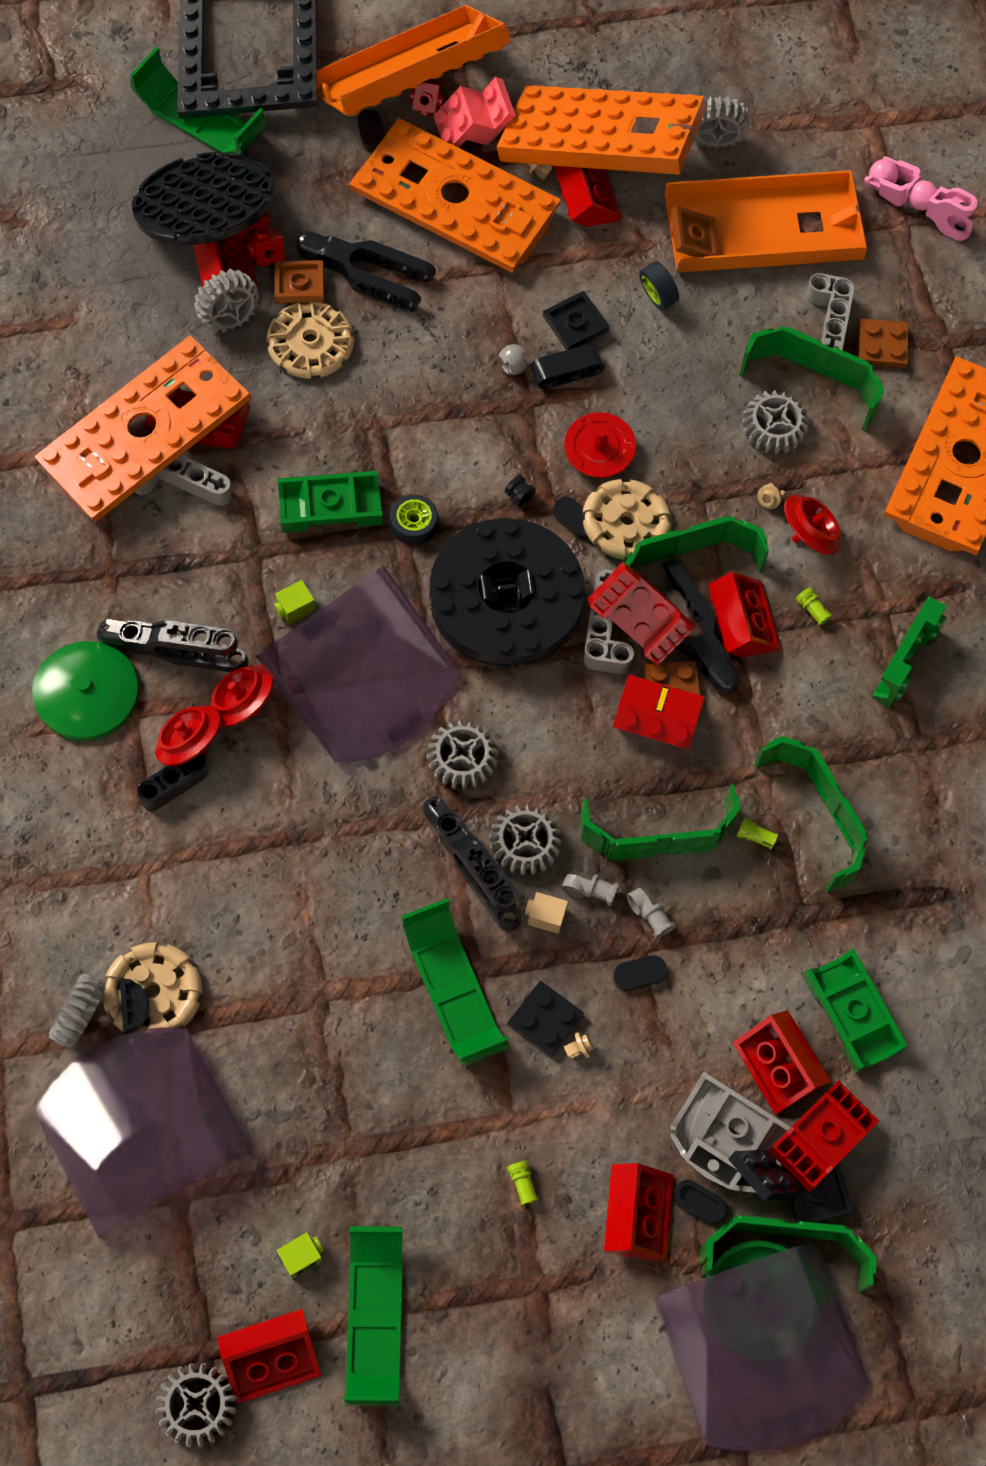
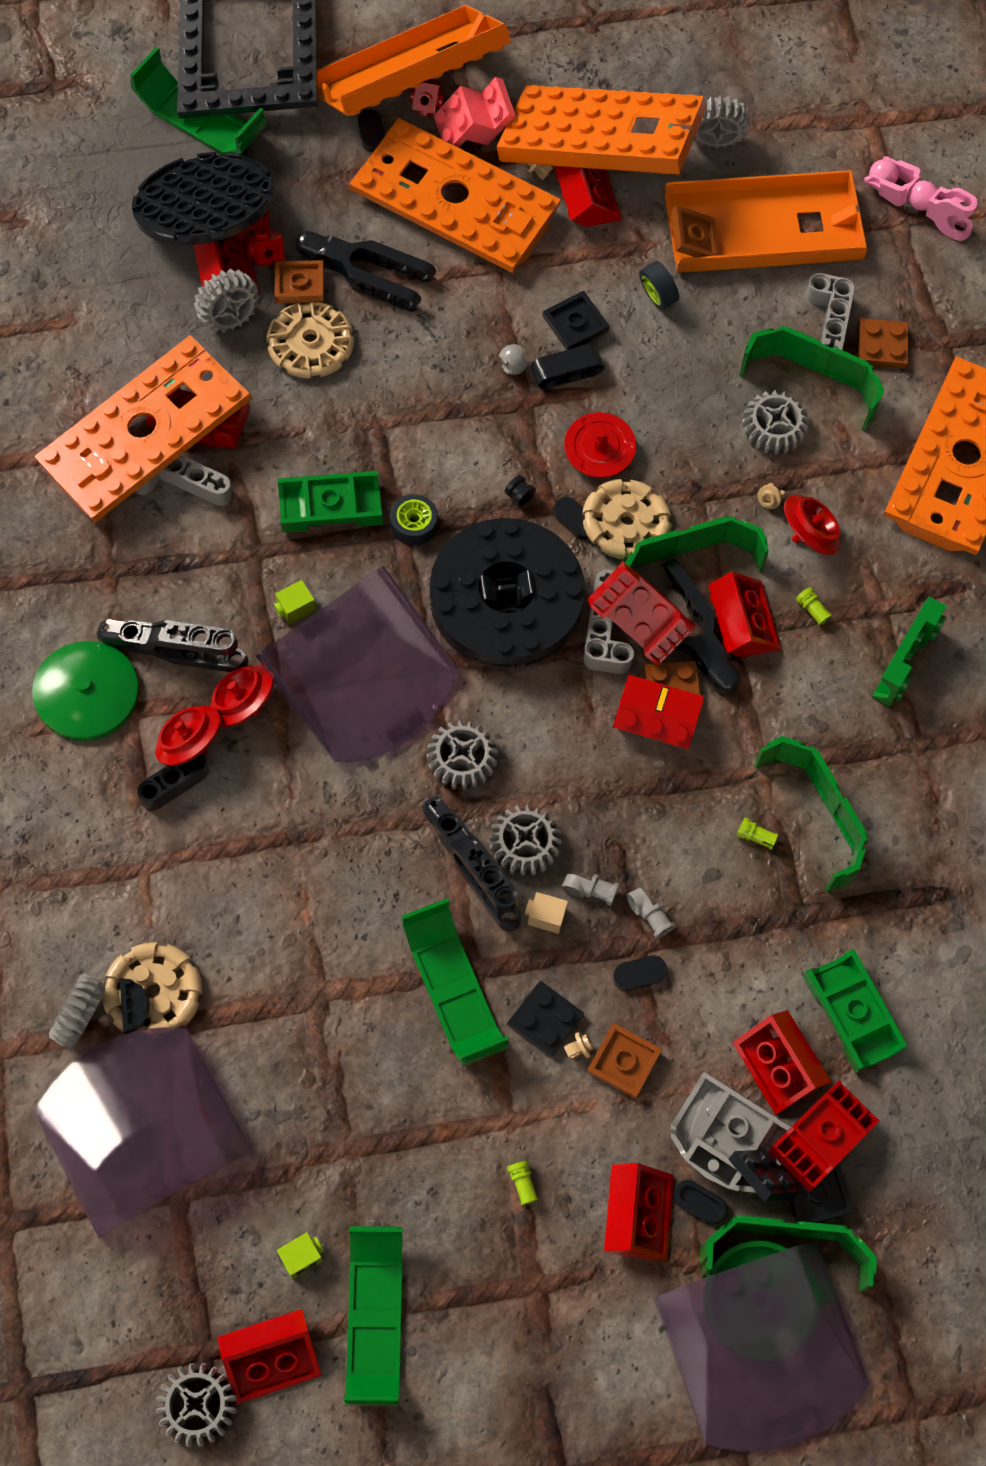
green windscreen [579,784,740,861] -> none
none -> dark orange plate [586,1023,662,1100]

